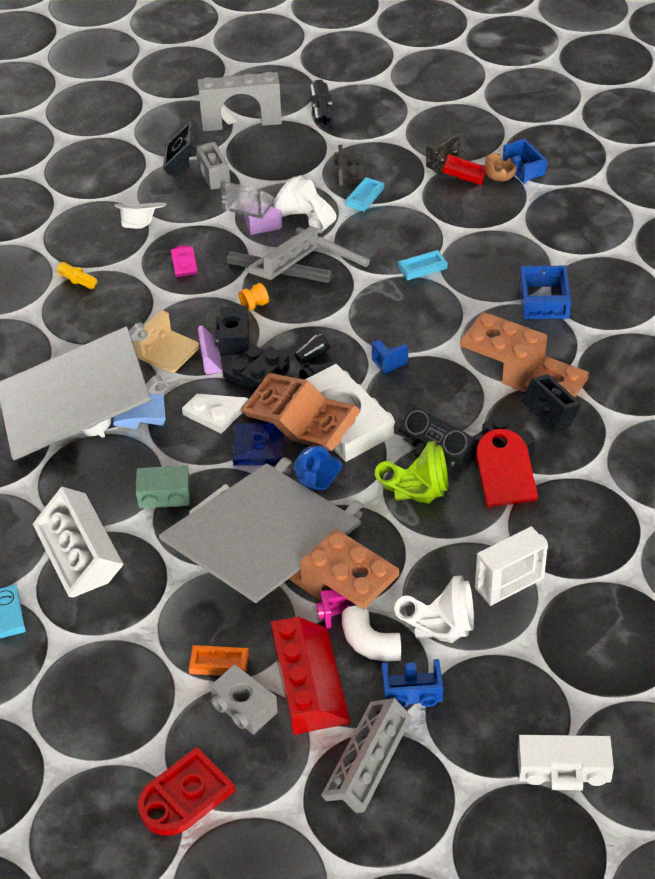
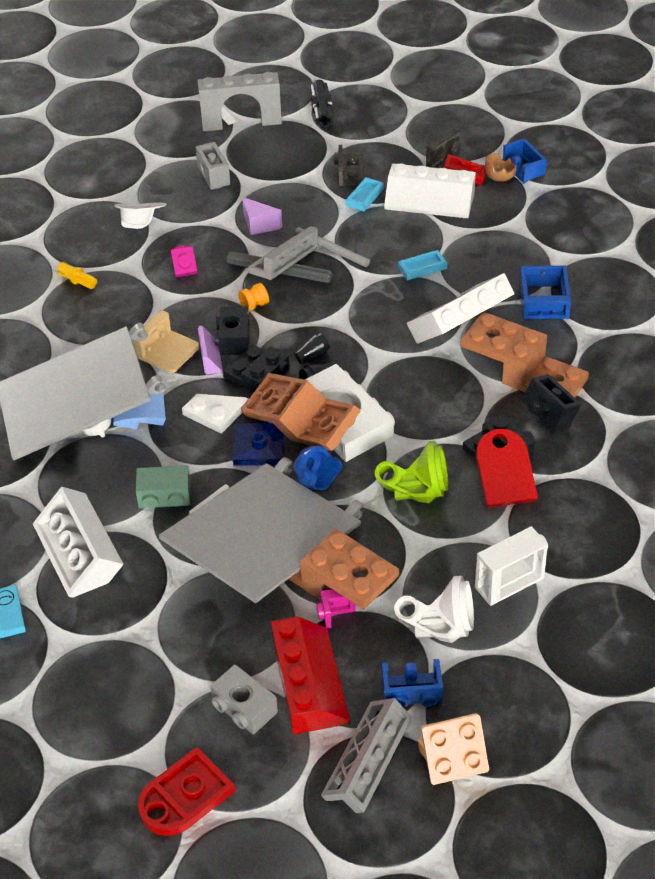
black plate [163,120,198,178] -> none
orange plate [189,645,249,676] -> none
clear slope [220,181,276,219] -> none
white piece [274,175,336,233] -> none
white cylinder [341,606,401,661] -> none
blue panel [372,339,408,374] -> none
black piece [398,405,479,469] -> none
white piece [517,735,614,790] -> none
none -> white slope [384,164,476,218]
none -> white arch [407,273,514,344]
none -> light nougat bracket [417,713,489,785]

